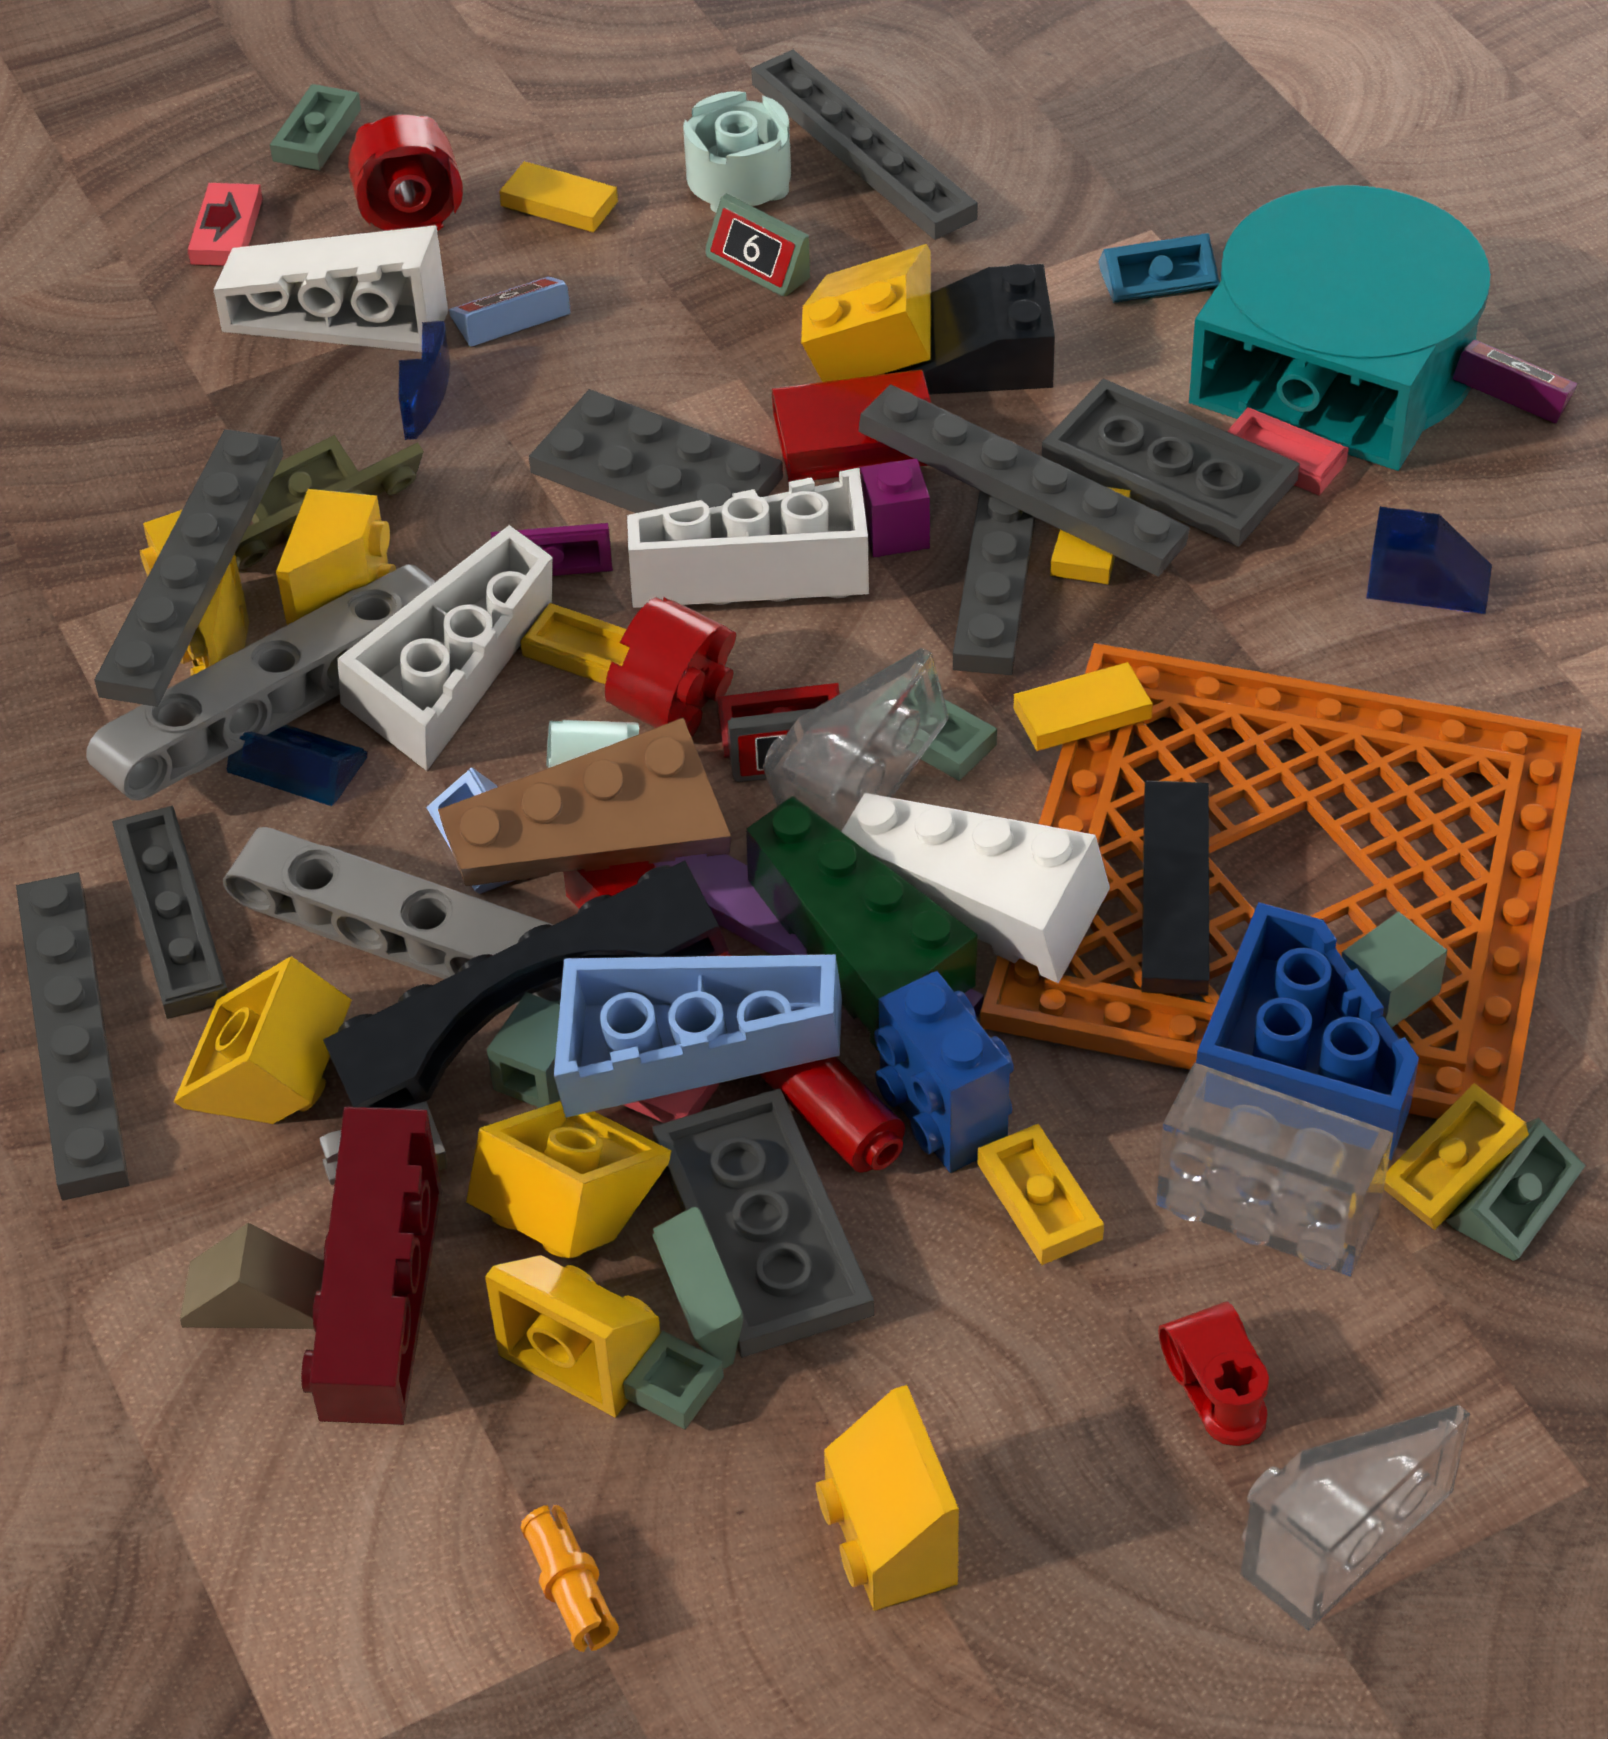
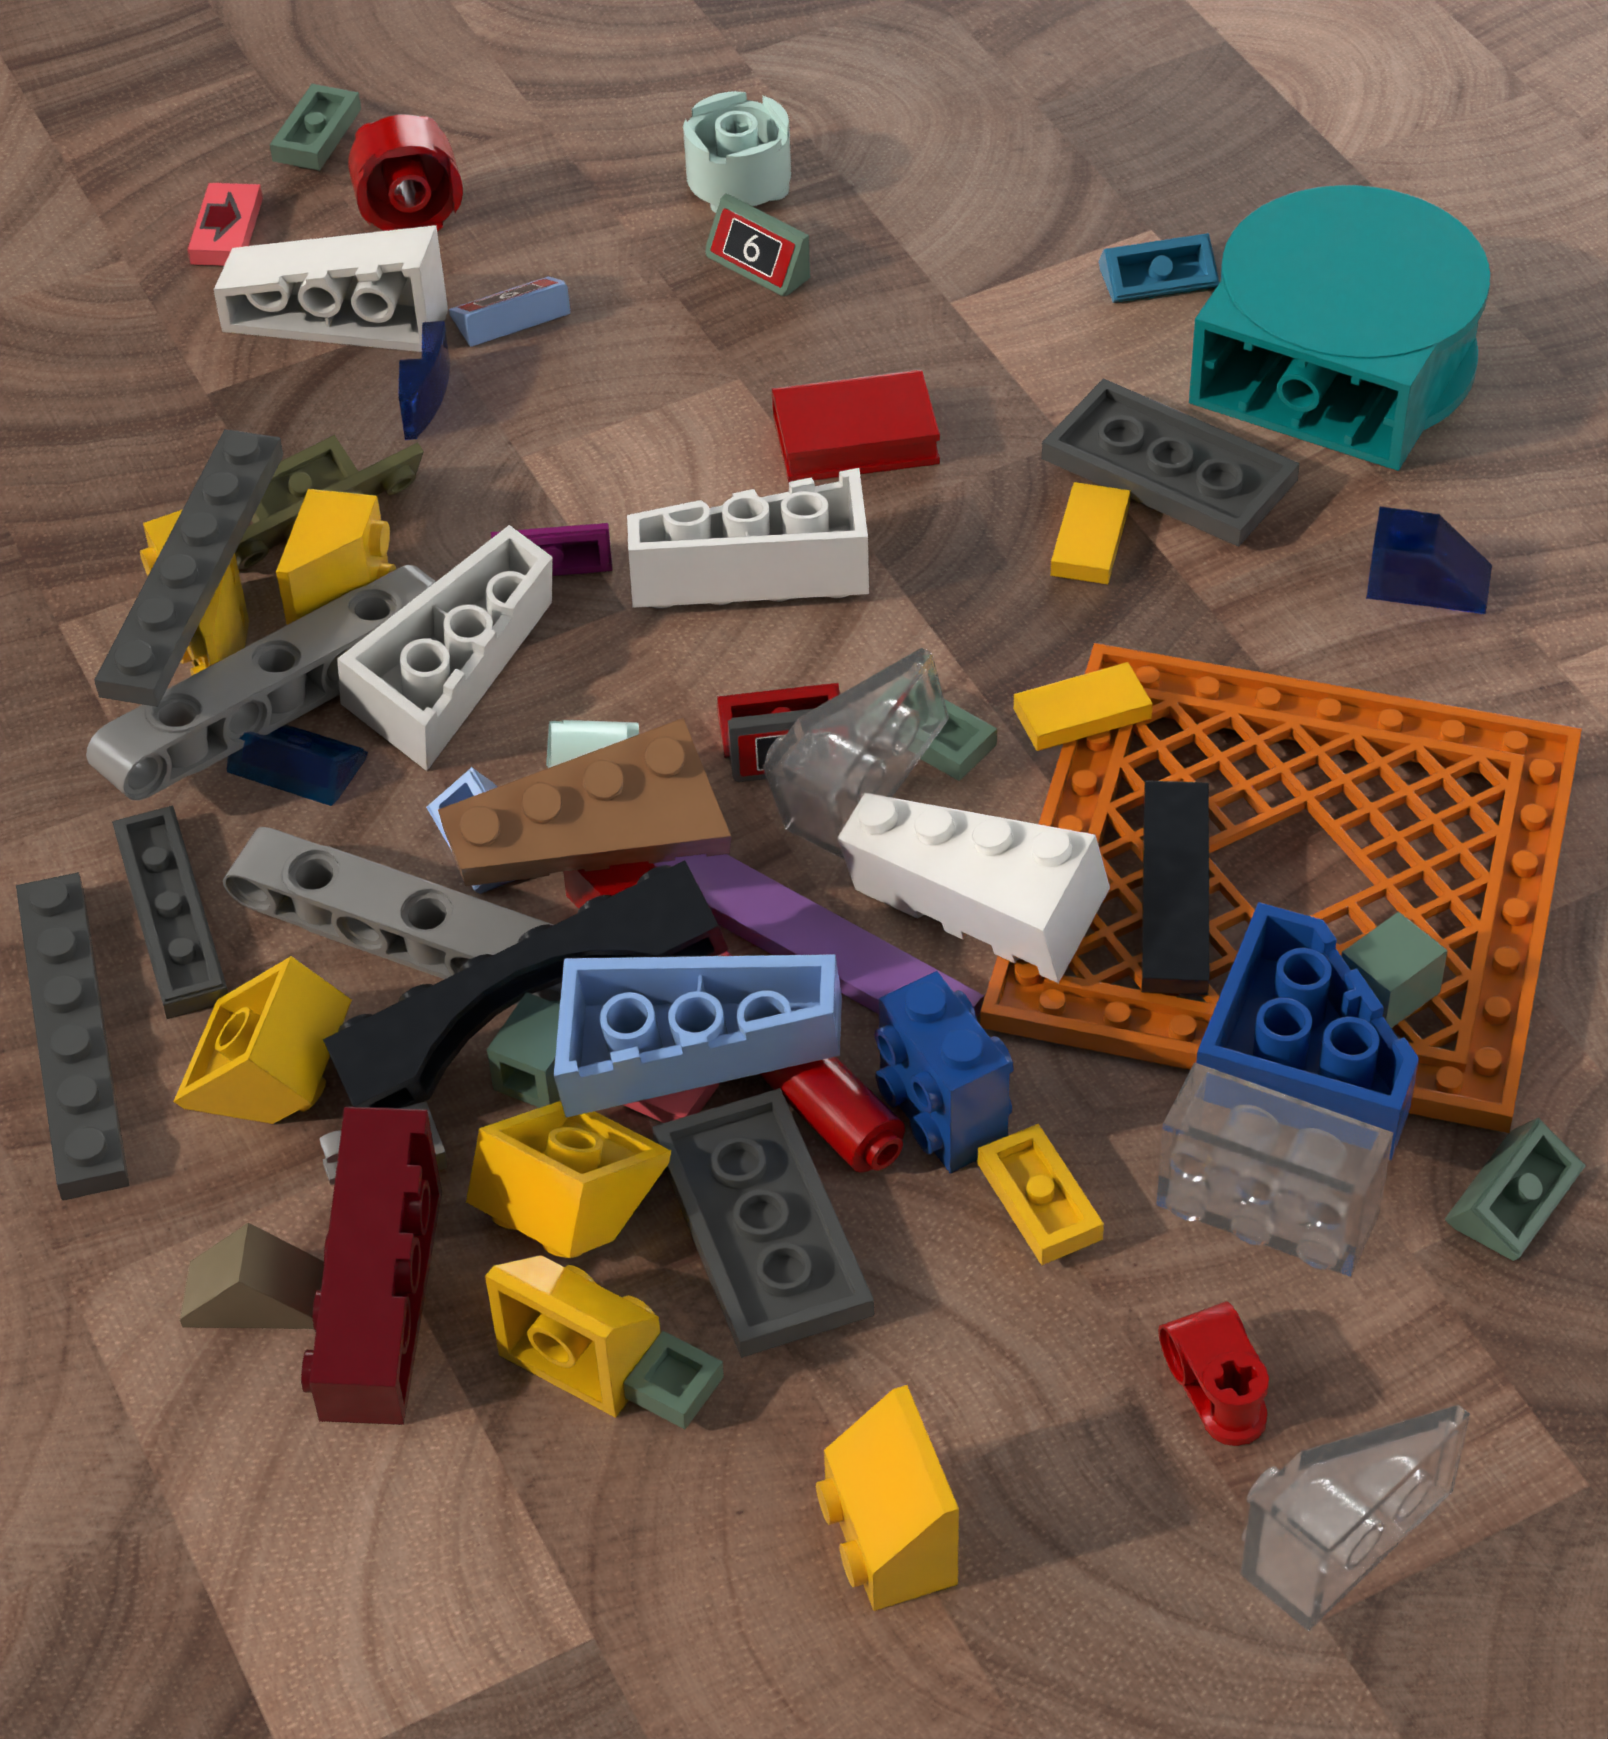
yellow tile [499,161,618,232] -> none
yellow tile [520,603,629,684] -> none
light orange pin [520,1505,619,1652] -> none
dark grey plate [529,389,783,513] -> none
red brick [605,597,736,738] -> none
sand green slope [652,1207,743,1369] -> none
dark green wedge [746,796,978,1054] -> none
dark grey plate [751,49,978,240] -> none
yellow slope [801,244,931,382] -> none
dark grey plate [858,384,1190,577] -> none
magenta slope [859,458,930,558] -> none
black slope [884,264,1055,395] -> none
dark grey plate [953,491,1036,675] -> none
coral tile [1227,407,1349,496] -> none
yellow plate [1380,1083,1529,1230] -> none
magenta slope [1452,339,1578,424] -> none

